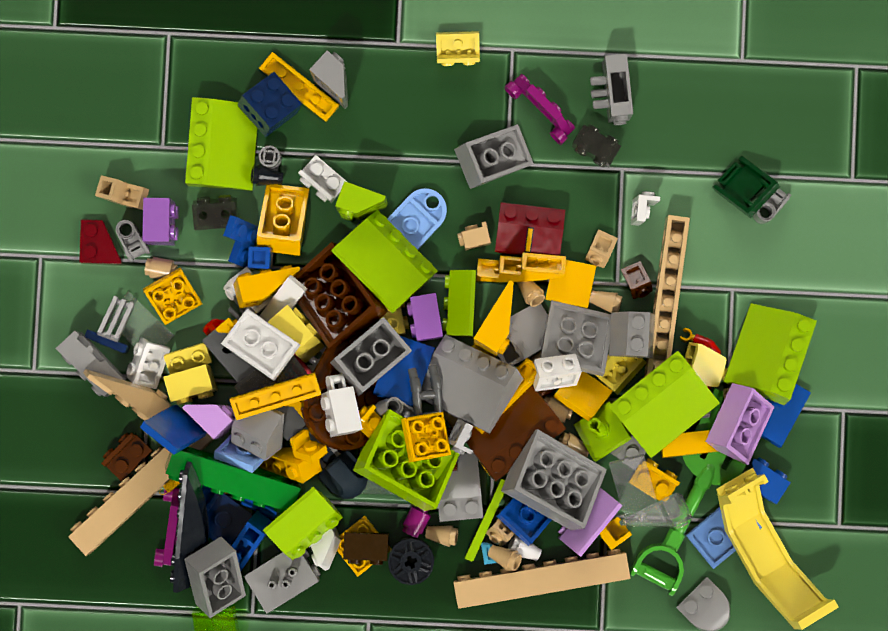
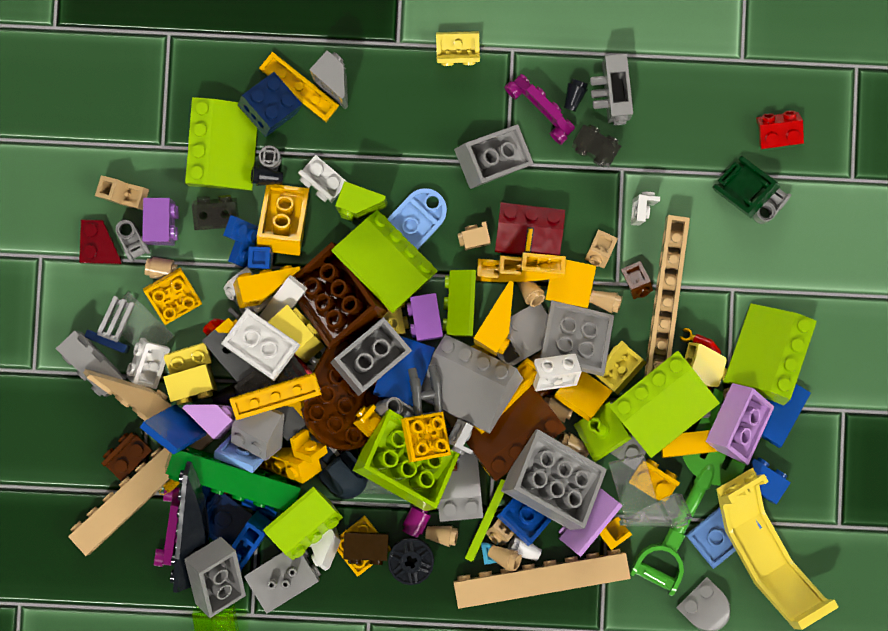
white brick [321,374,362,437] -> none
light grey slope [609,311,655,358] -> none
none -> black cone [212,383,245,405]
none -> black cone [564,78,588,112]
none -> red bracket [756,111,804,149]

